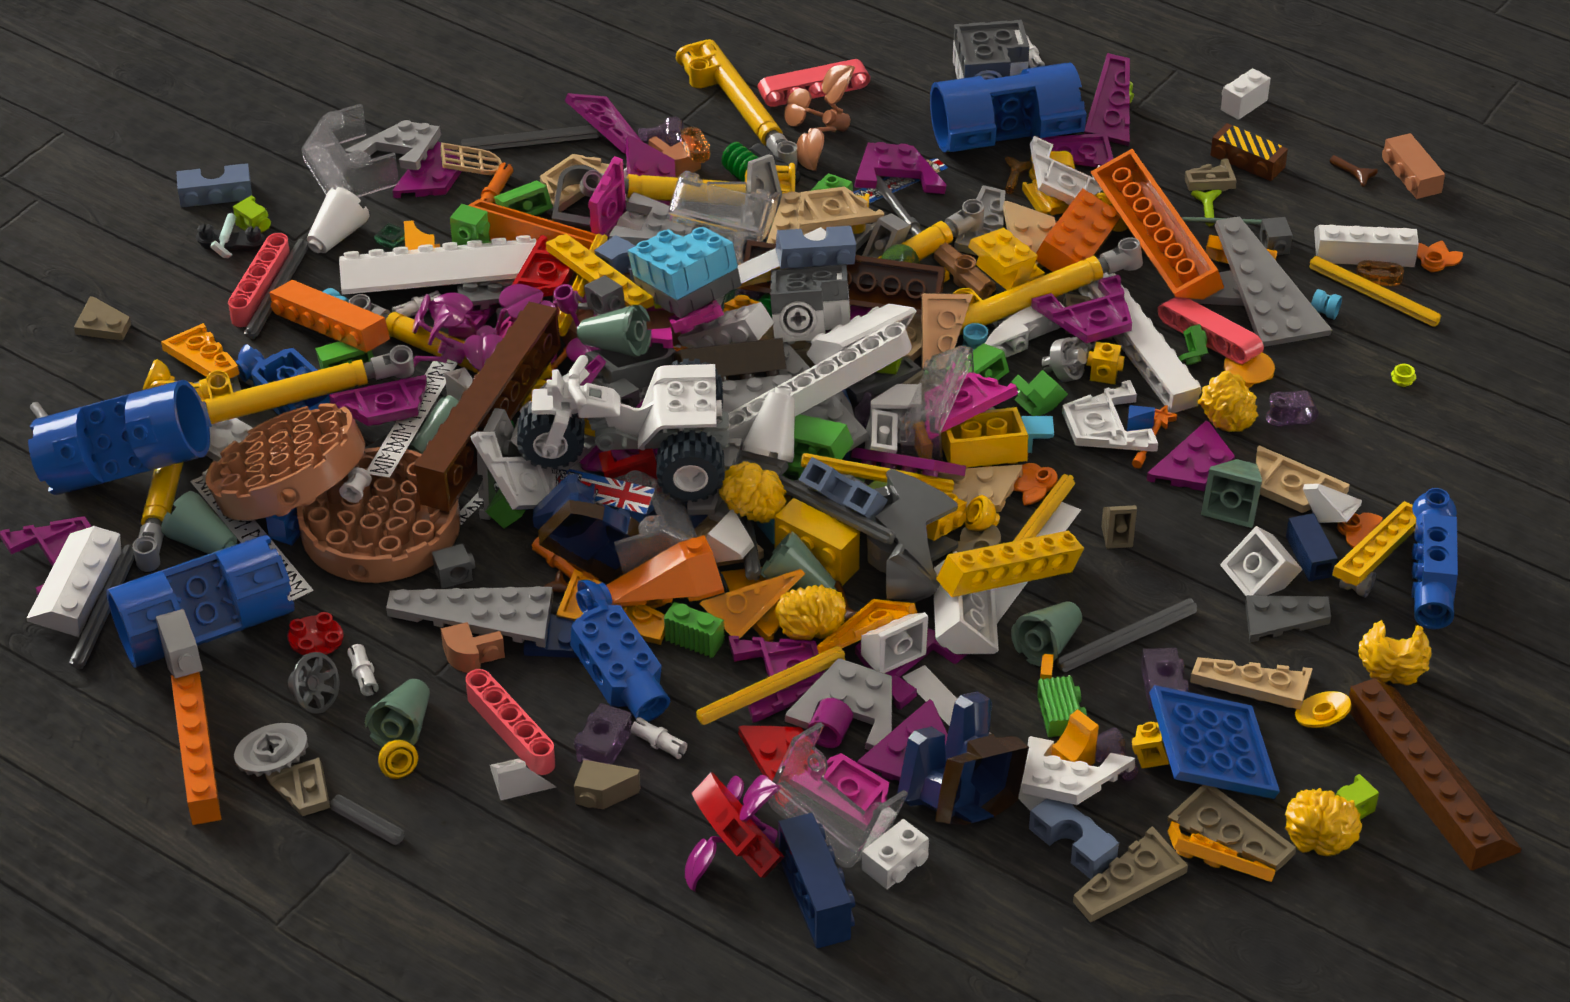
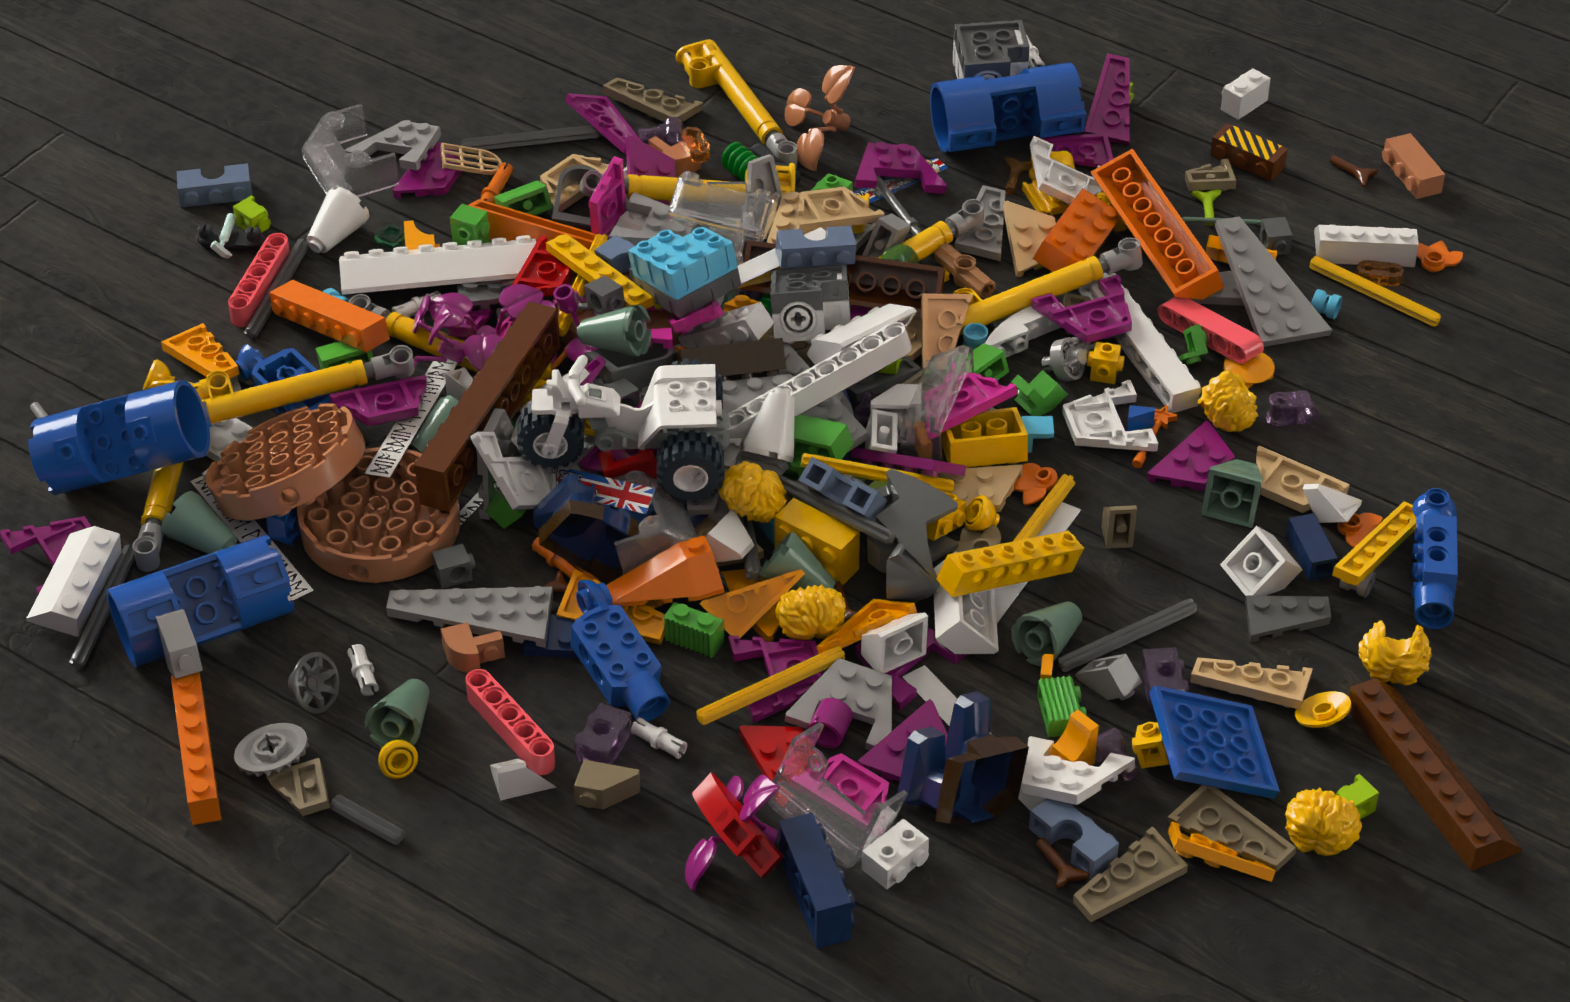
dark tan wing [74,296,131,340] -> none
red dish [288,612,343,655] -> none
white bush [339,467,372,503] -> none
coral beam [758,59,871,107] -> none
yellow bracket [968,228,1045,290] -> none
neon yellow plate [1391,364,1416,387] -> none
none -> dark tan wing [602,78,703,126]
none -> reddish brown piece [1036,838,1090,889]
none -> light grey slope [1075,654,1142,700]

